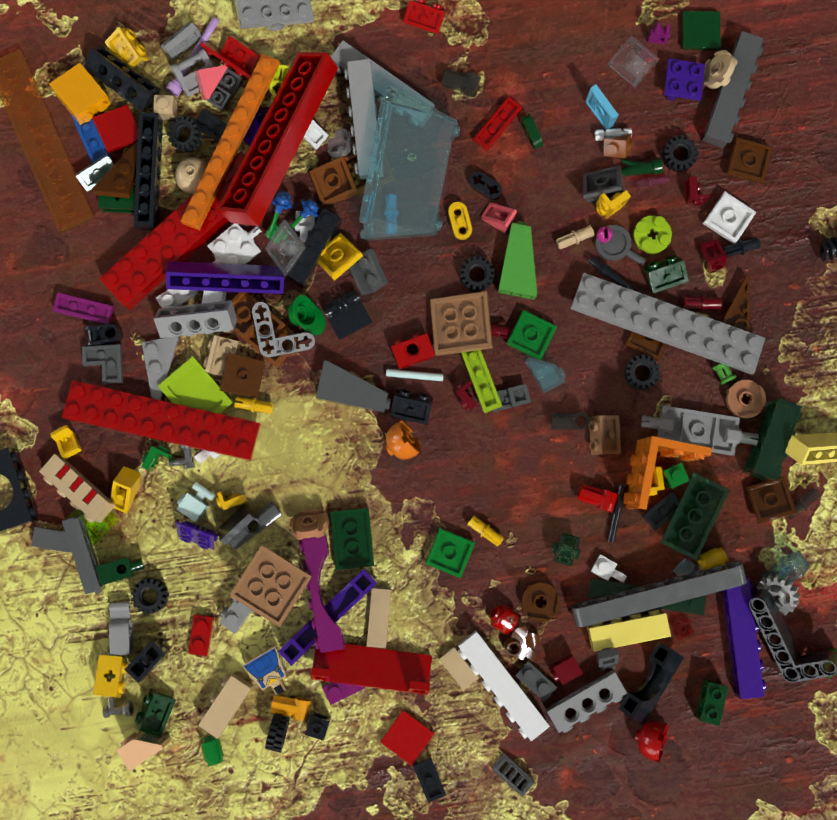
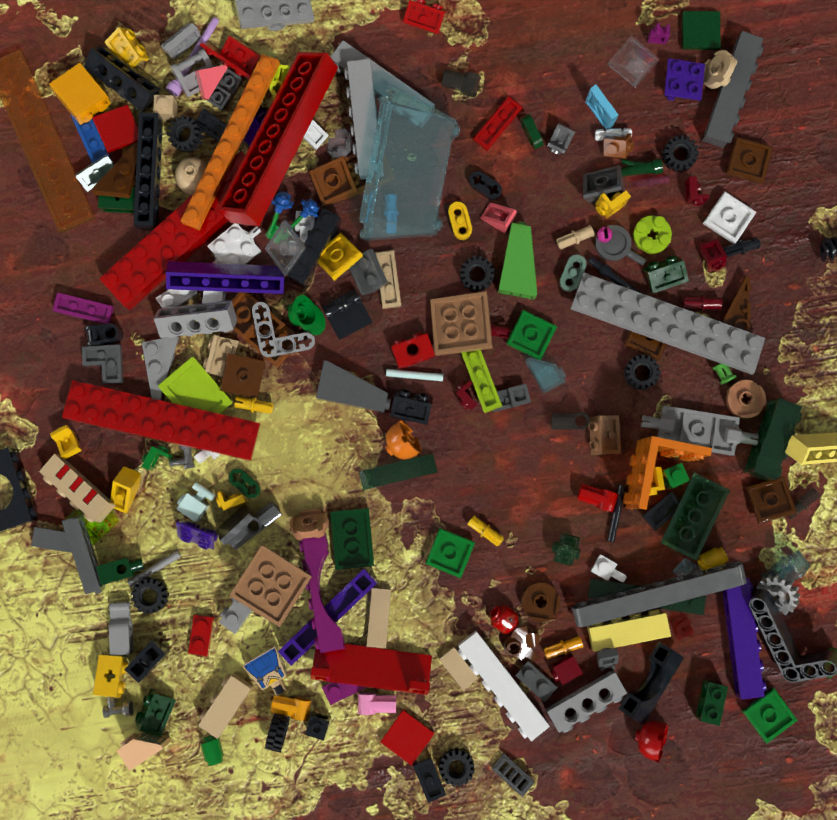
none -> light grey bar [127,550,181,587]
none -> dark green beam [228,469,261,498]
none -> bright pink piece [358,692,396,715]
none -> clear green slope [359,454,438,491]
none -> tan tile [375,250,402,309]
none -> black tyre [439,748,475,787]
none -> light orange axle [544,636,583,659]
none -> flat silver bracket [547,123,576,155]
none -> sand green plate [559,255,586,292]
none -> green plate [741,687,798,744]

